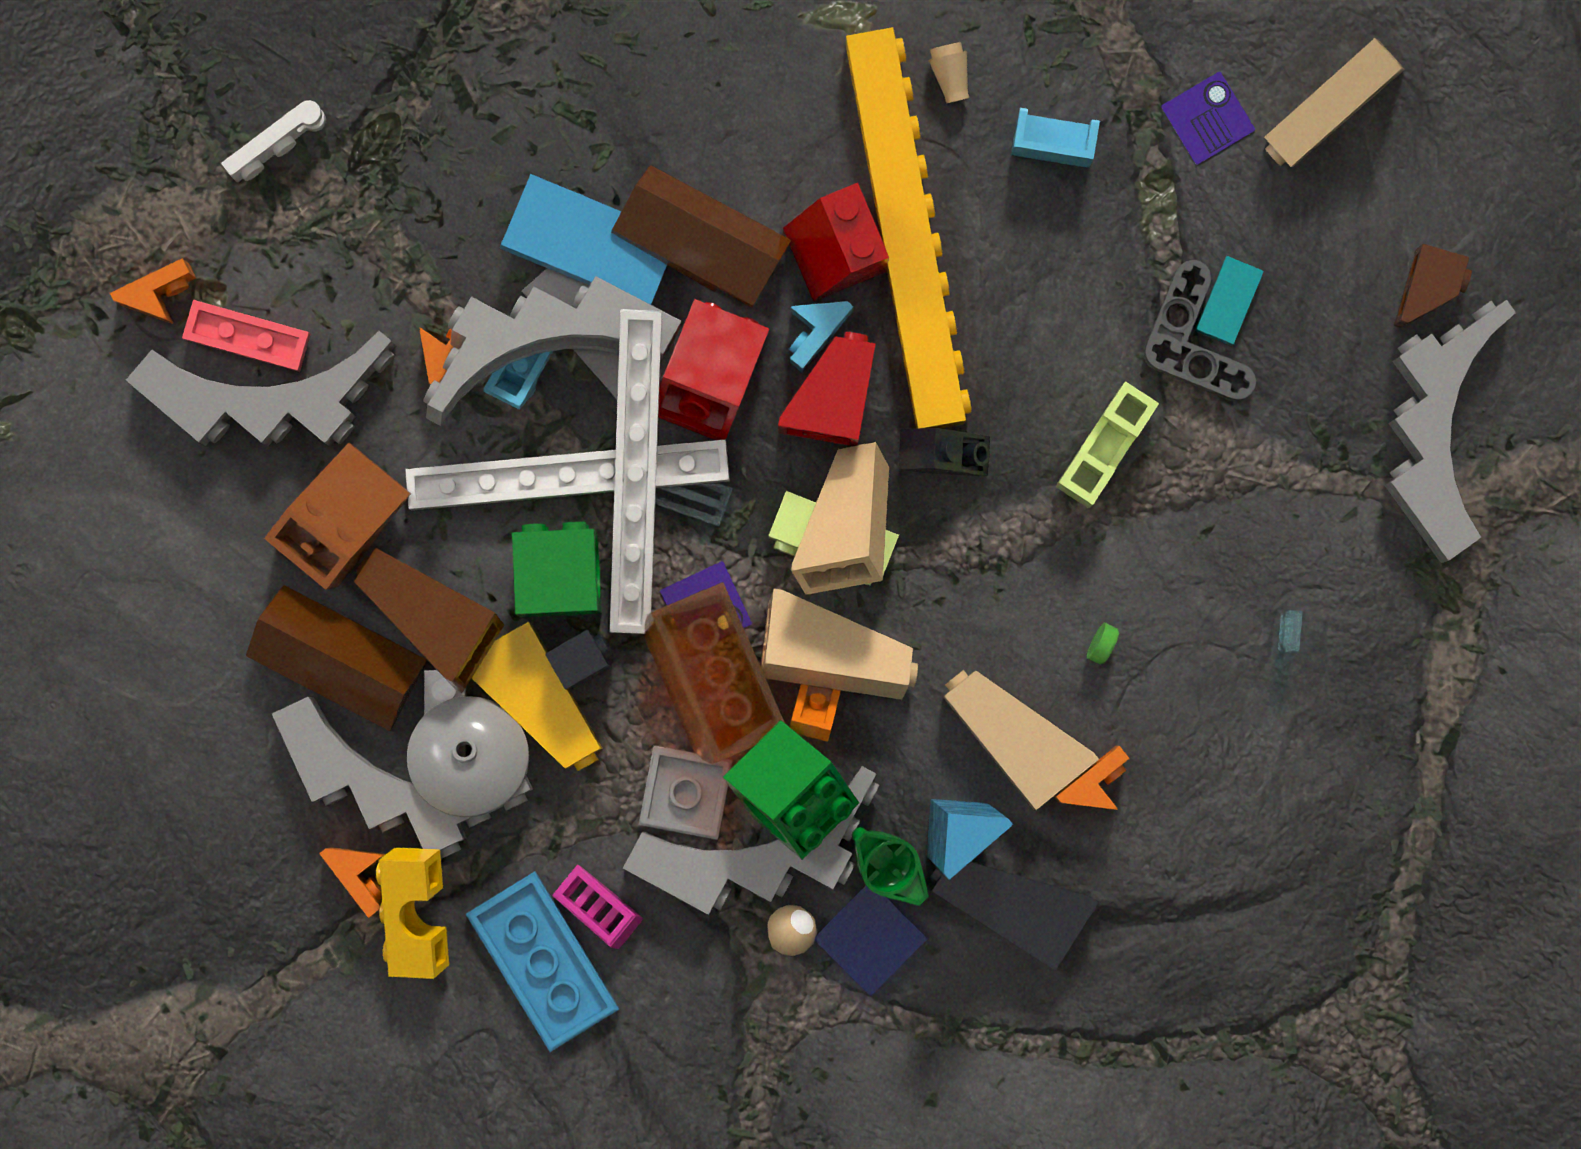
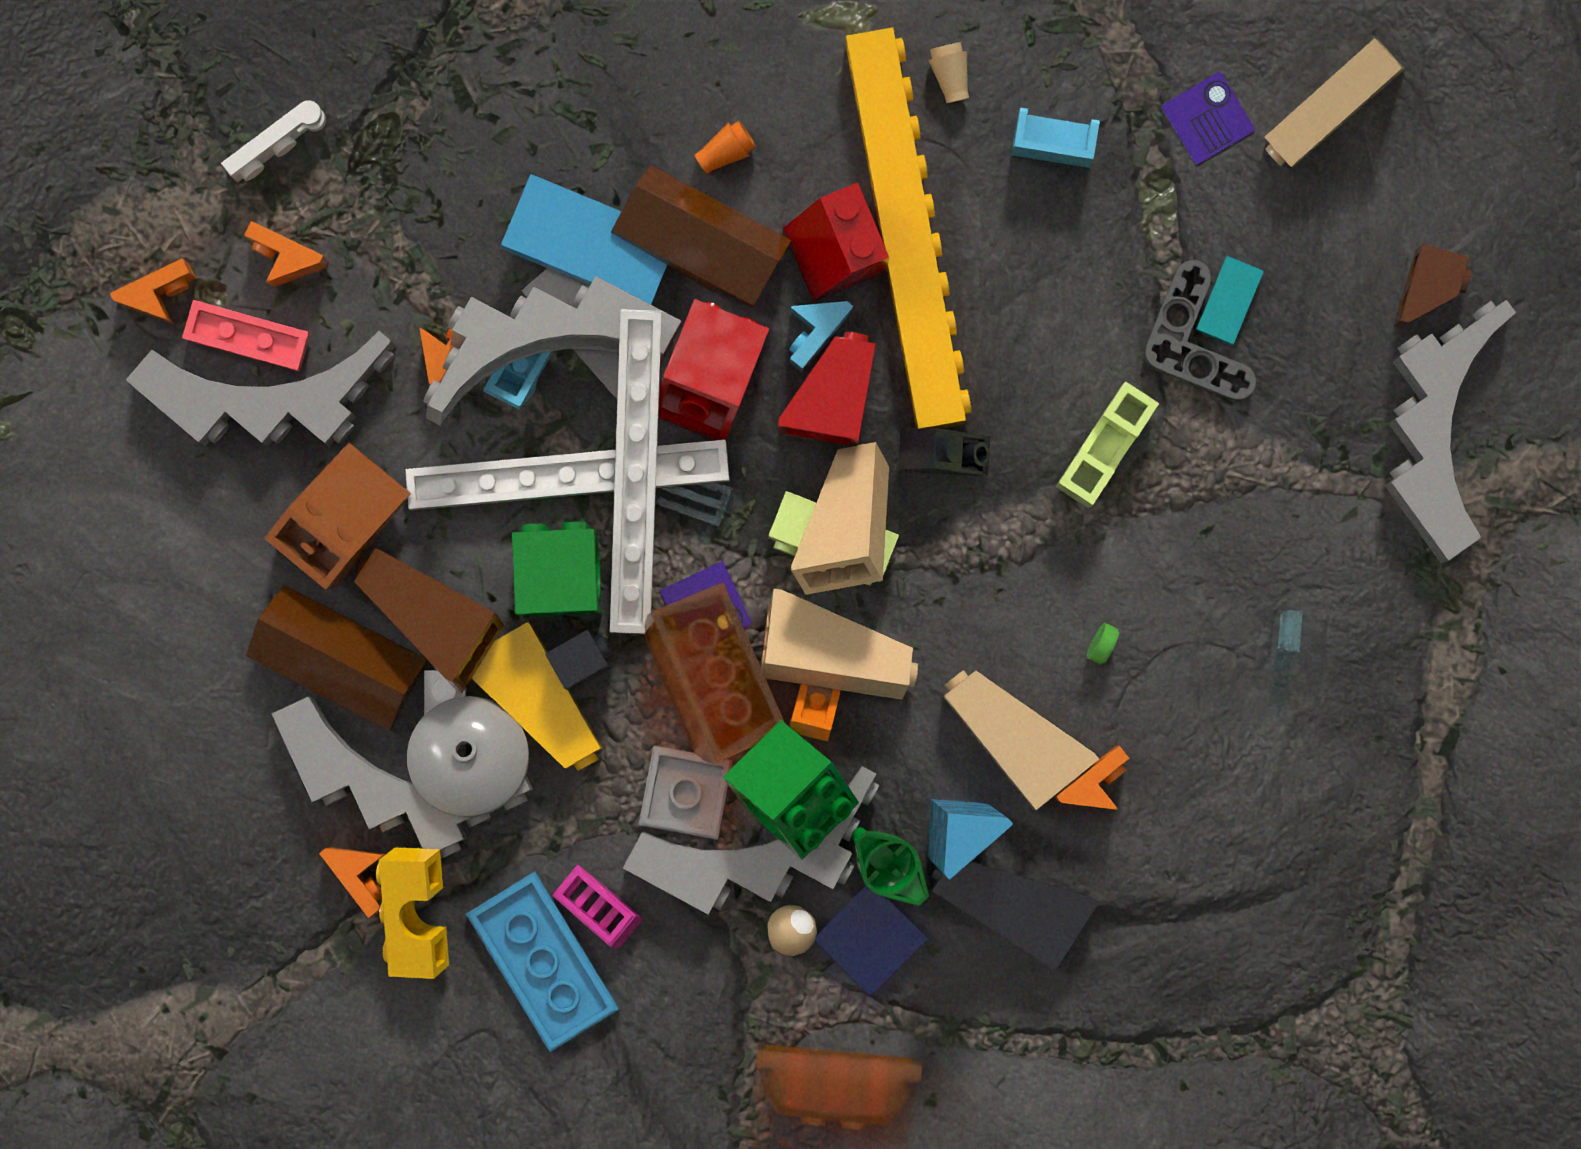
none -> orange slope [244,221,329,287]
none -> orange cone [694,120,756,175]
none -> clear orange windscreen [756,1044,922,1129]

